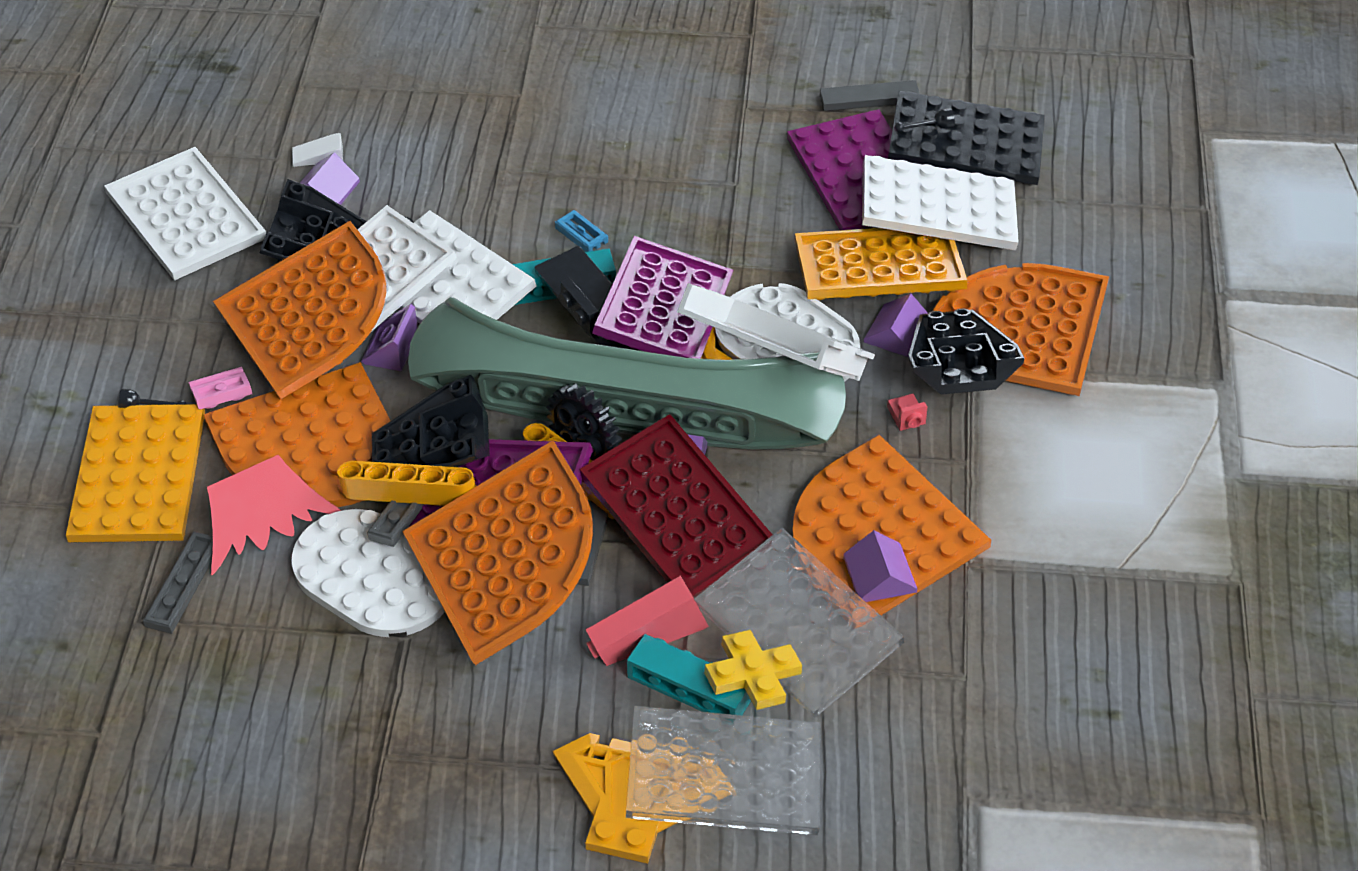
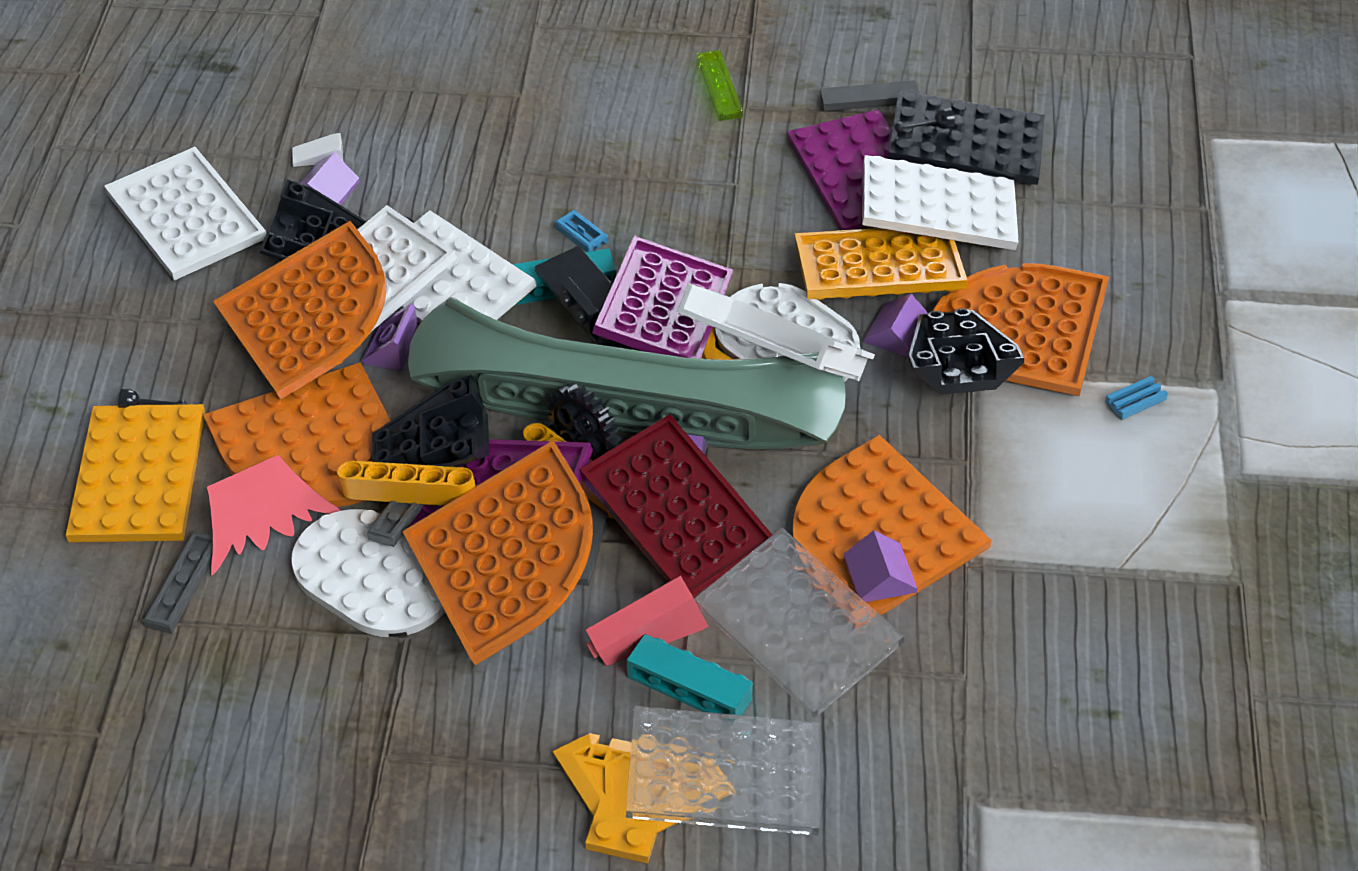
bright pink plate [189,367,252,410] -> none
yellow plate [704,630,802,710] -> none
coral bracket [887,394,927,431] -> none
none -> clear neon green tile [697,50,743,121]
none -> dark azure tile [1105,376,1168,420]

